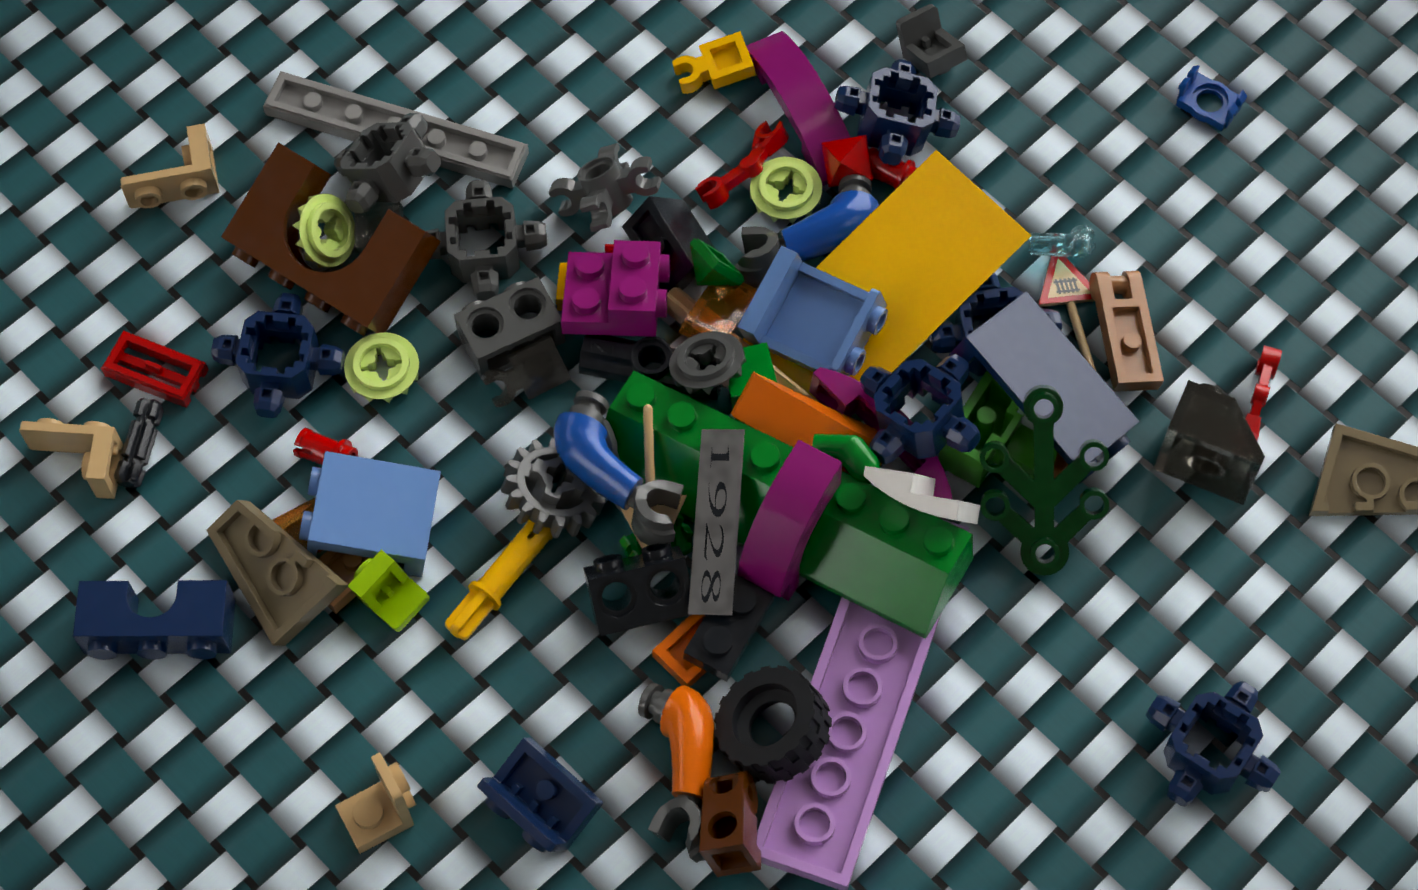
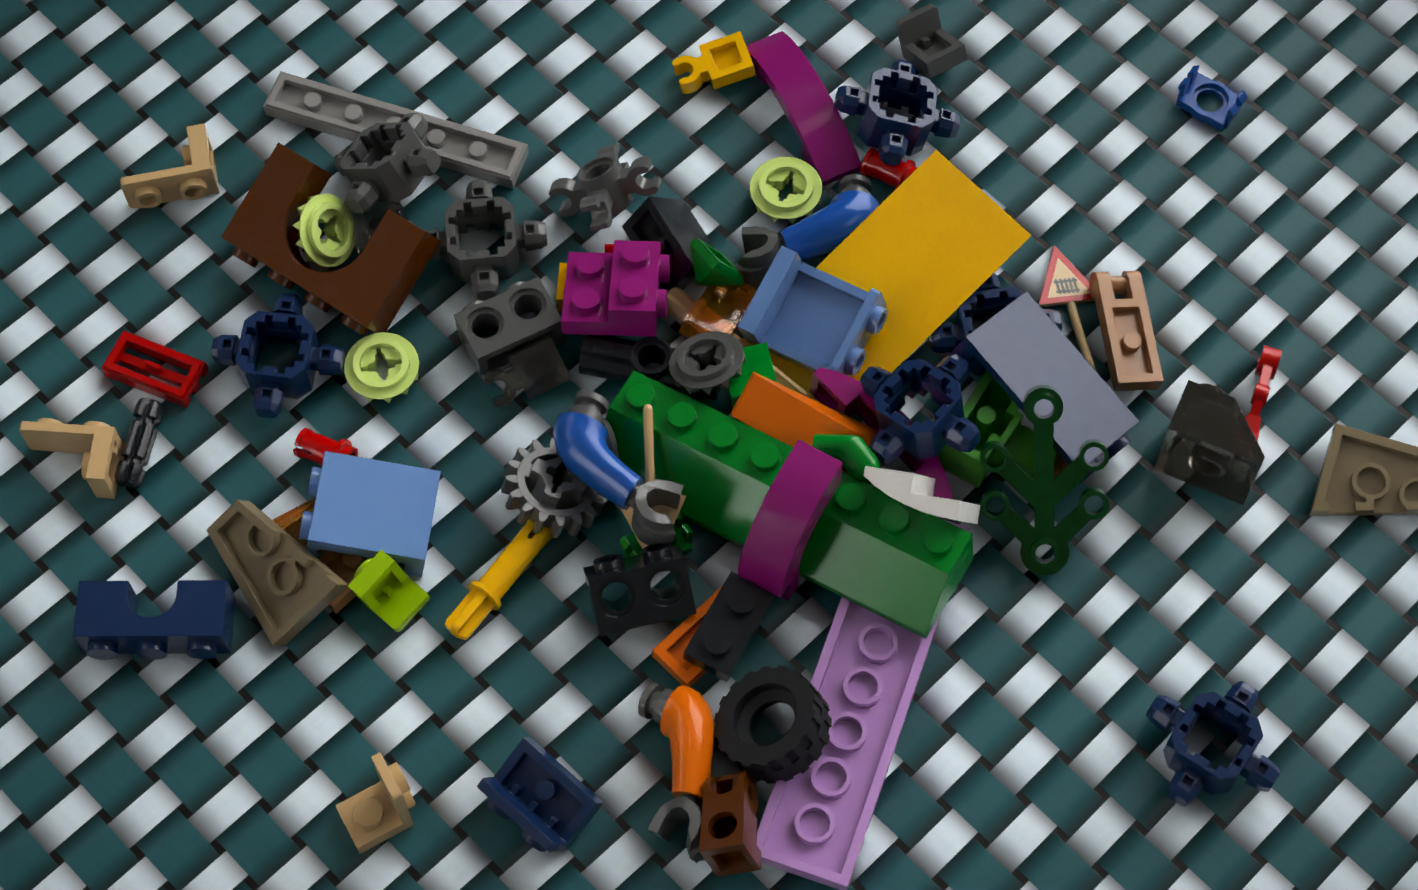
flat silver sticker [688,429,745,616] -> none
red piece [695,121,789,210] -> none
red slope [821,135,874,187] -> none
clear light blue arm [1029,225,1096,258] -> none

